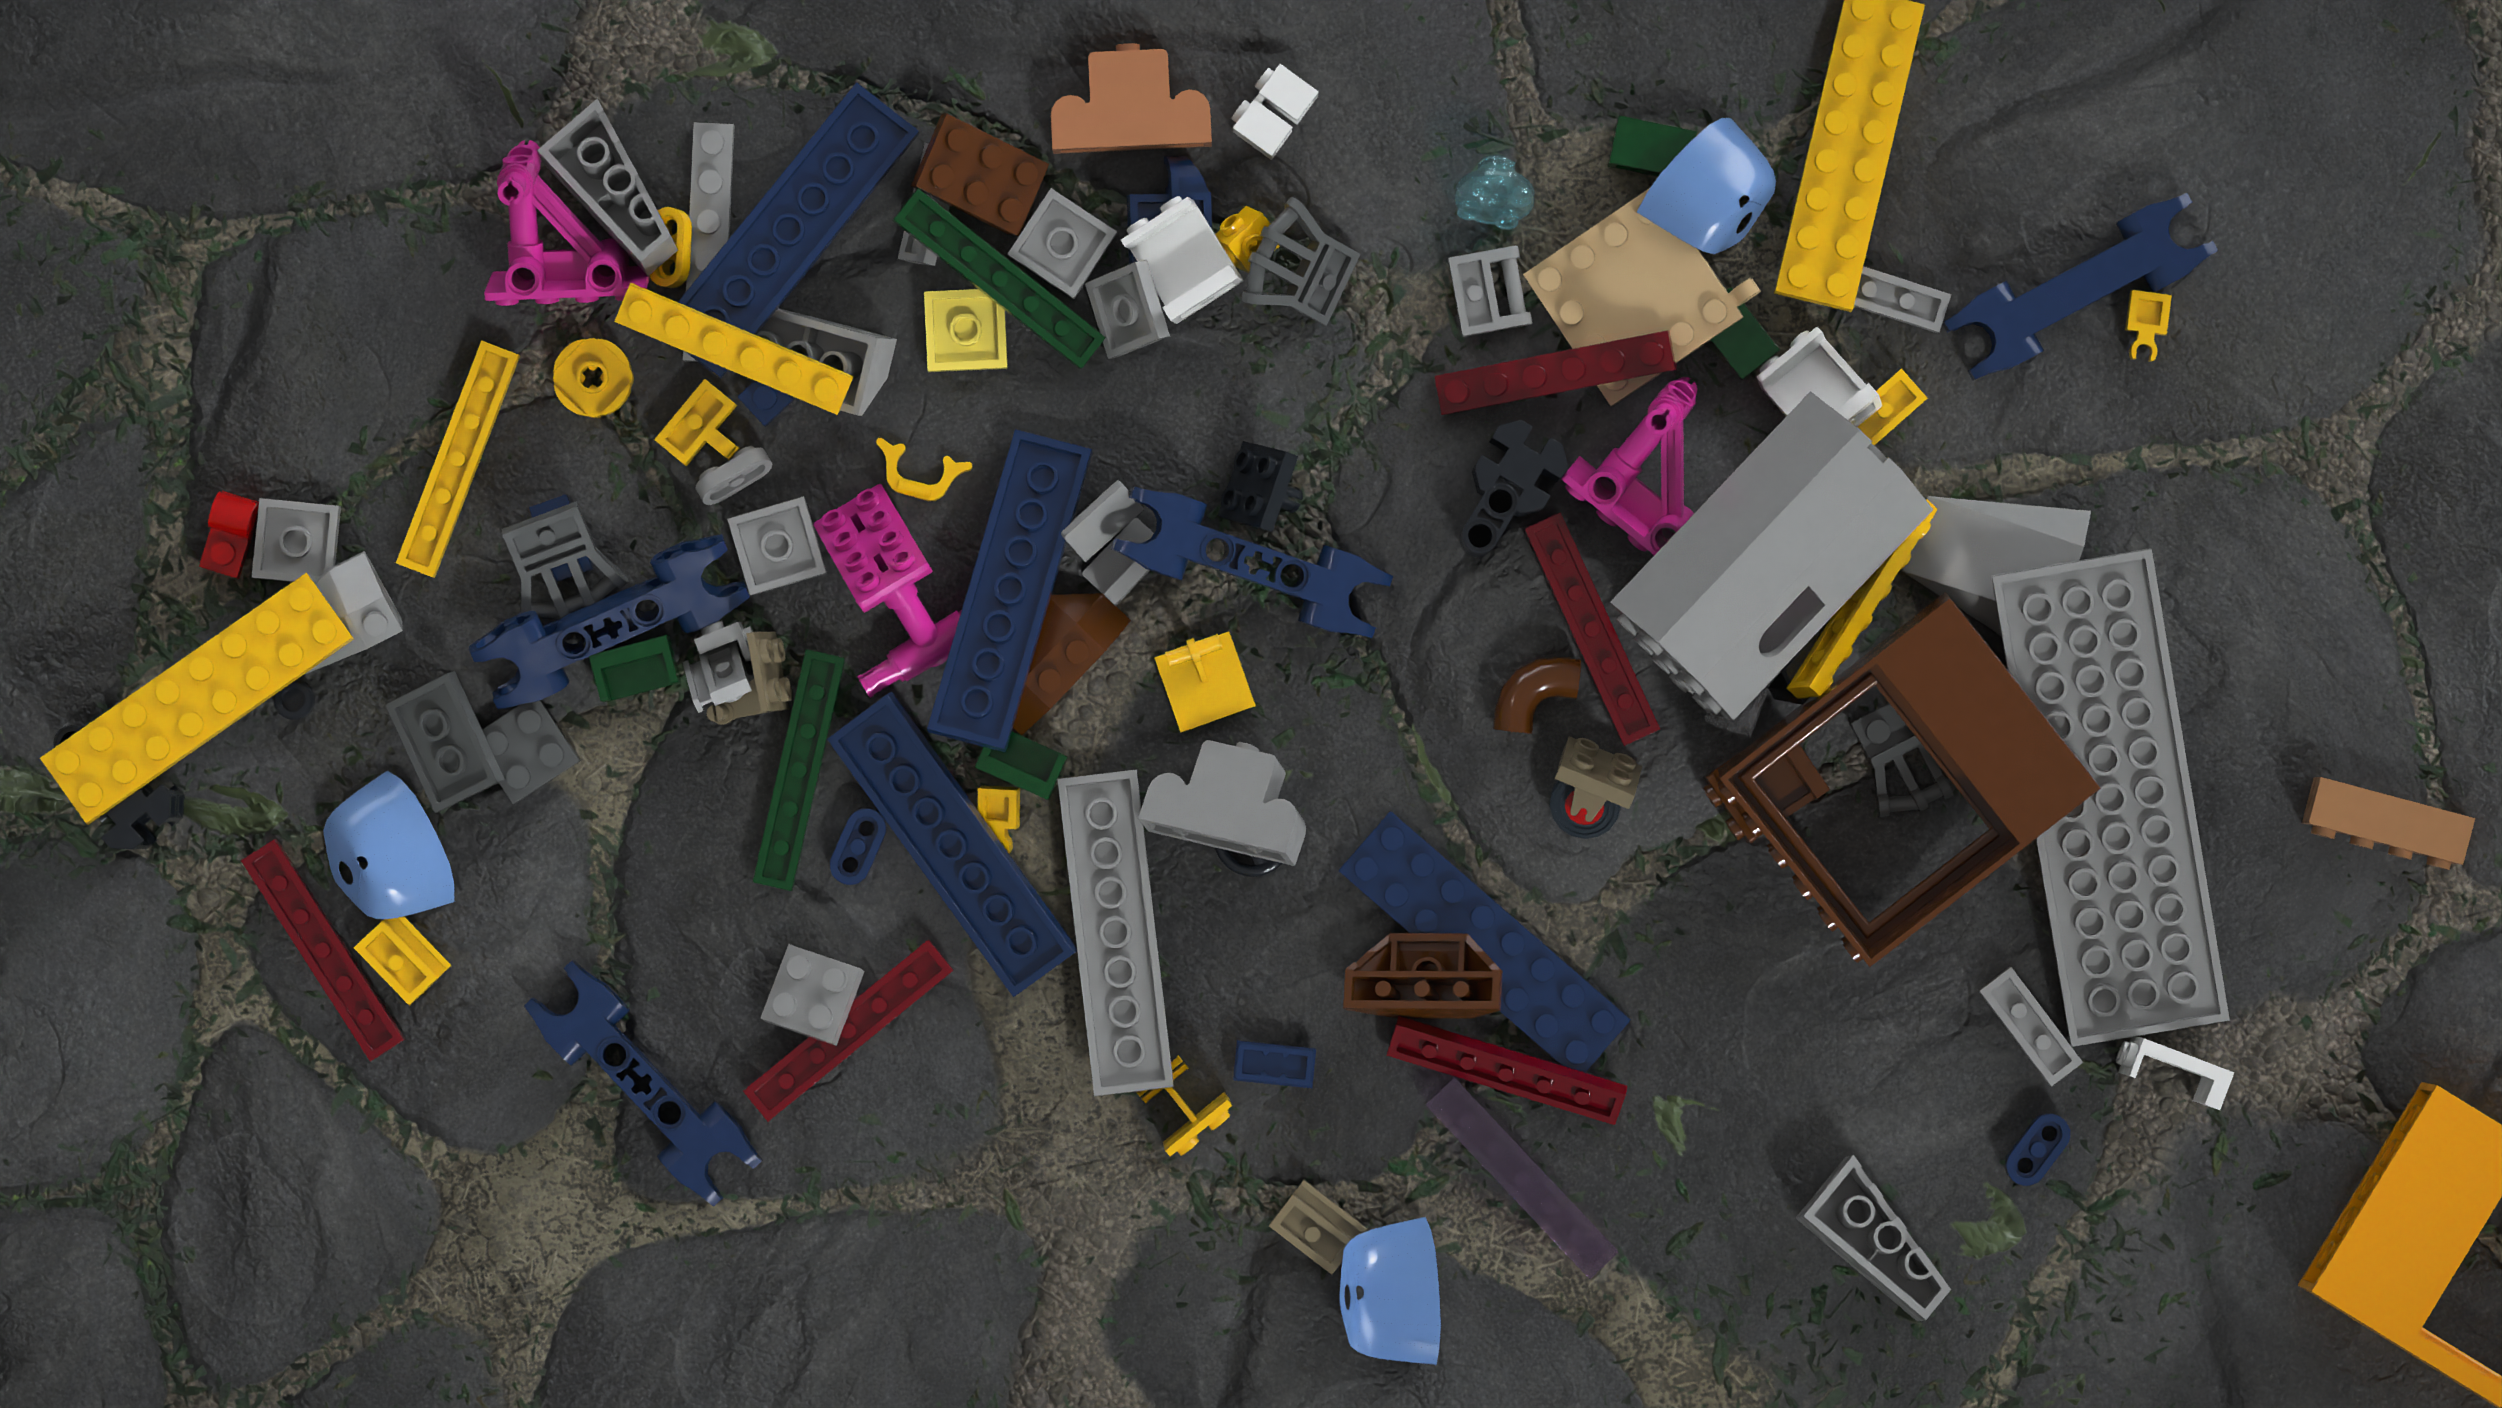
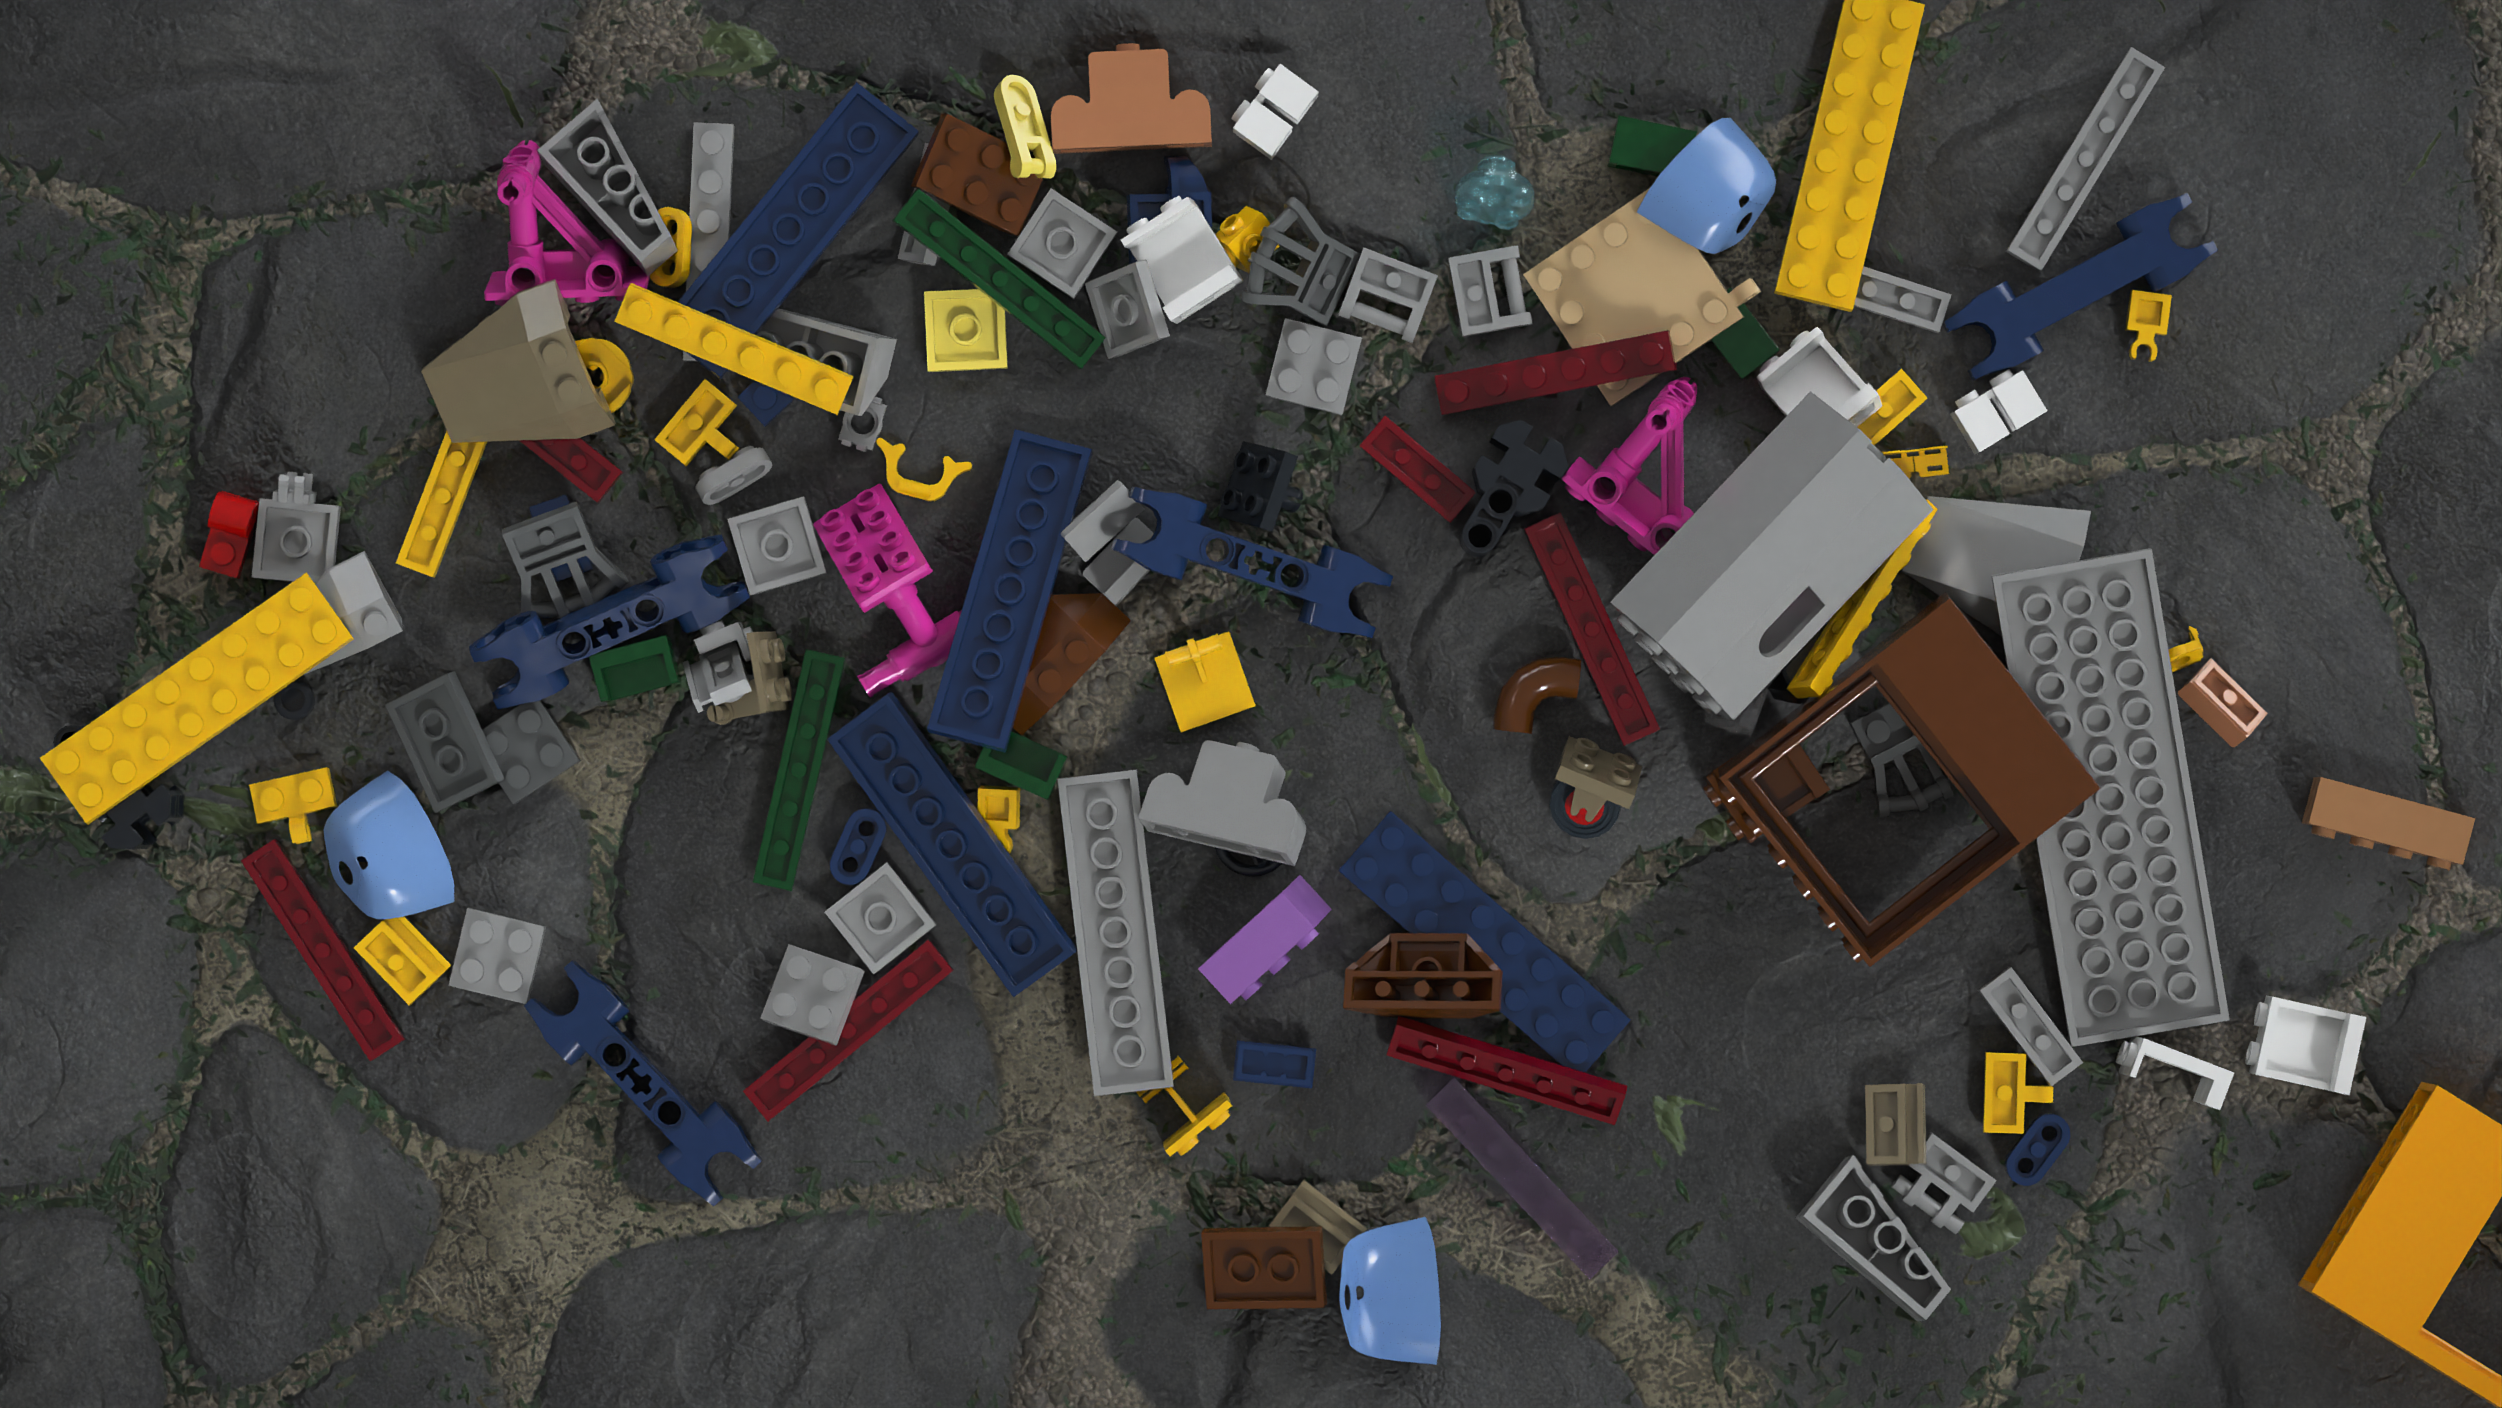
none -> yellow plate [249,767,337,844]
none -> light grey piece [272,472,317,505]
none -> dark tan wedge [421,279,616,443]
none -> light grey plate [449,908,546,1004]
none -> dark red plate [520,438,623,503]
none -> light grey plate [825,862,937,974]
none -> light grey piece [838,397,887,452]
none -> light yellow plate [994,75,1056,179]
none -> medium lavender wedge [1198,875,1332,1004]
none -> reddish brown plate [1201,1226,1327,1309]
none -> light grey plate [1265,318,1362,416]
none -> light grey plate [1338,248,1438,343]
none -> dark red plate [1359,416,1476,523]
none -> dark tan plate [1865,1083,1927,1166]
none -> yellow piece [1882,446,1949,479]
none -> light grey plate [1891,1133,1997,1234]
none -> white piece [1950,369,2047,454]
none -> yellow plate [1983,1052,2053,1134]
none -> light grey plate [2006,47,2165,272]
none -> yellow piece [2169,626,2203,672]
none -> nougat slope [2178,658,2268,747]
none -> white panel [2246,995,2366,1095]

